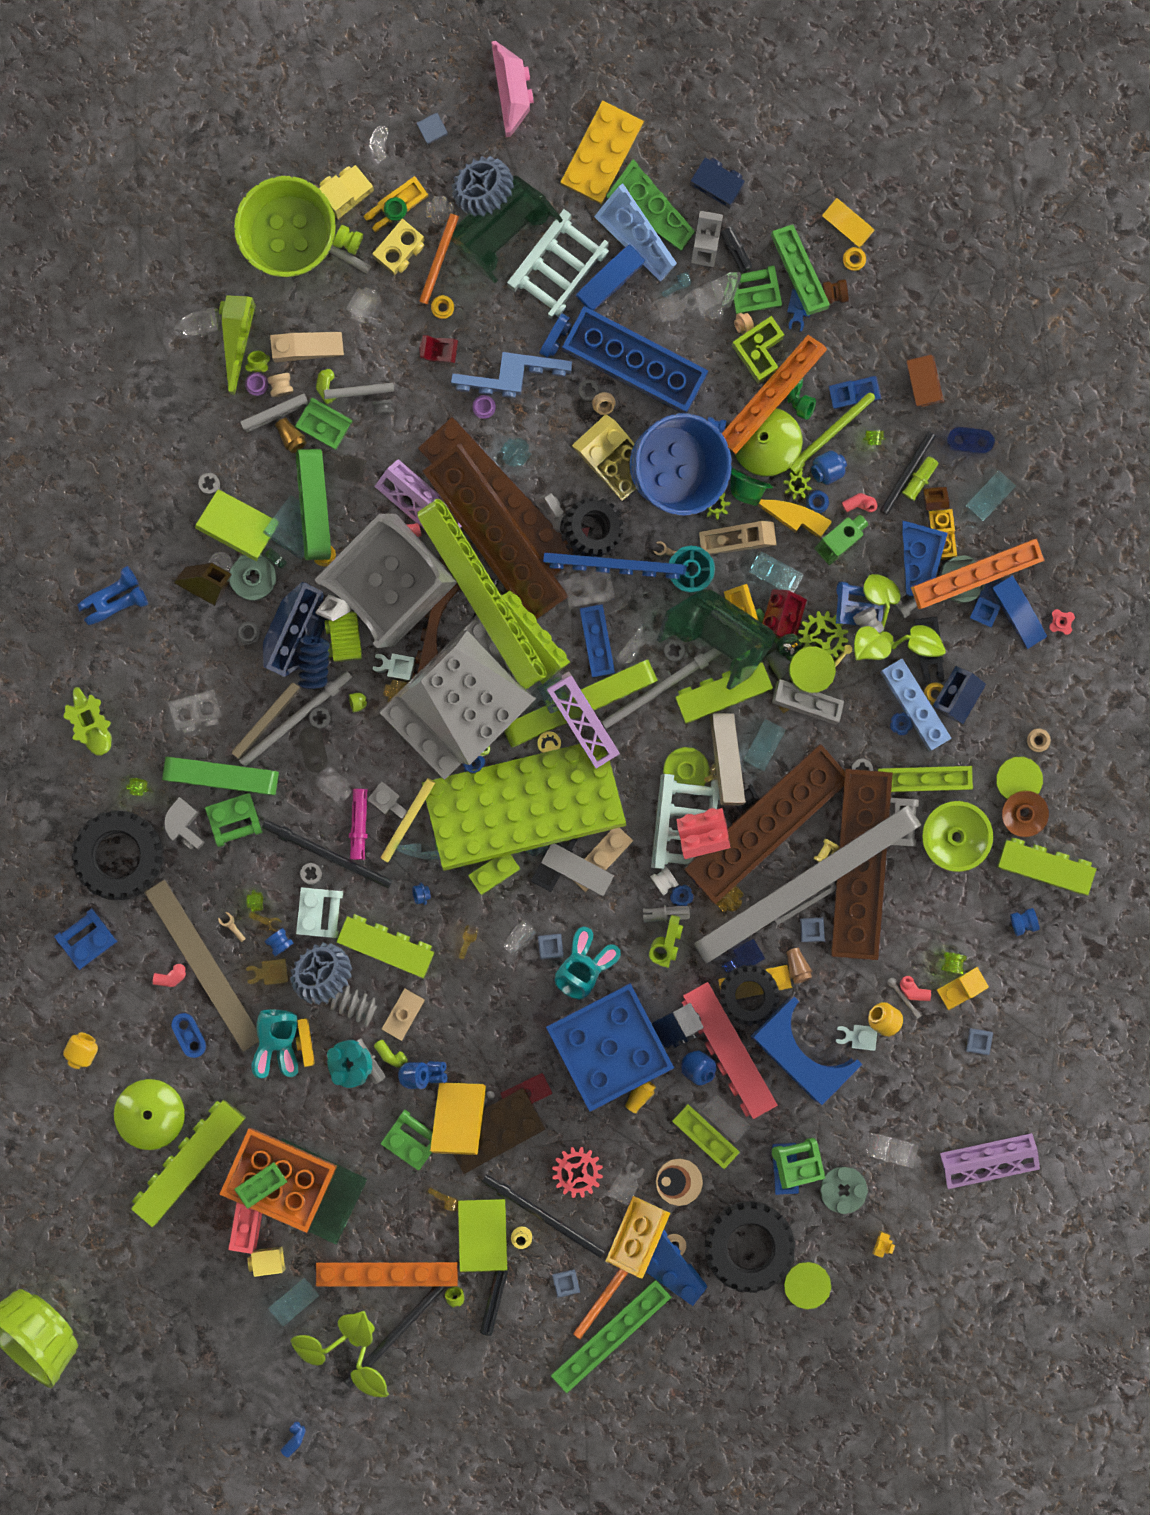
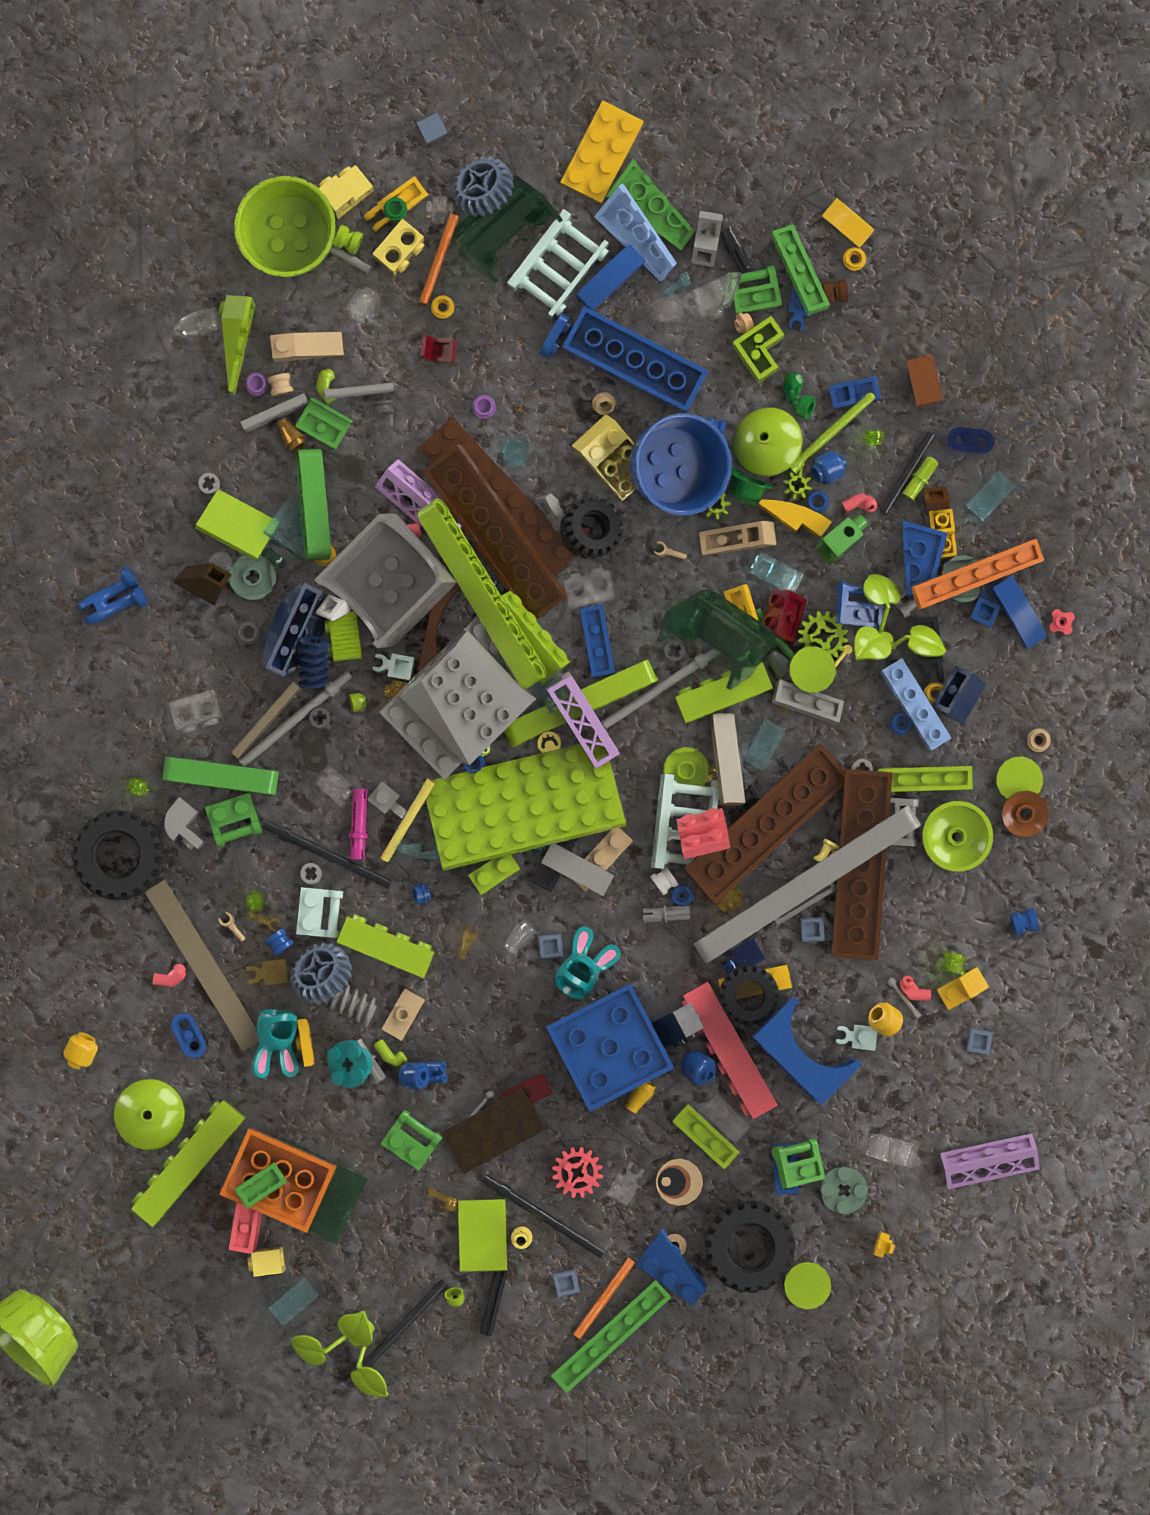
blue plate [54,908,118,970] -> none
lime animal [63,687,112,756] -> none
lime plate [245,351,270,372] -> none
blue arm [281,1422,306,1458] -> none
orange plate [316,1262,458,1287] -> none
clear arm [369,125,389,162] -> none
yellow tile [430,1083,486,1155] -> none
medium blue bracket [451,352,572,398] -> none
bright pink wedge [491,41,534,137] -> none
blue plate [543,553,687,579] -> none
yellow tile [606,1196,670,1279] -> none
clear plate [615,623,646,666] -> none
lime plate [649,915,683,968] -> none
teal cylinder [669,545,715,593] -> none
dark blue brick [690,157,745,209] -> none
orange plate [722,335,827,455] -> none
clear green tile [777,634,802,657] -> none
medium nougat cone [786,947,813,984] -> none
light grey wheel [853,607,884,633] -> none
lime brick [996,837,1097,896] -> none

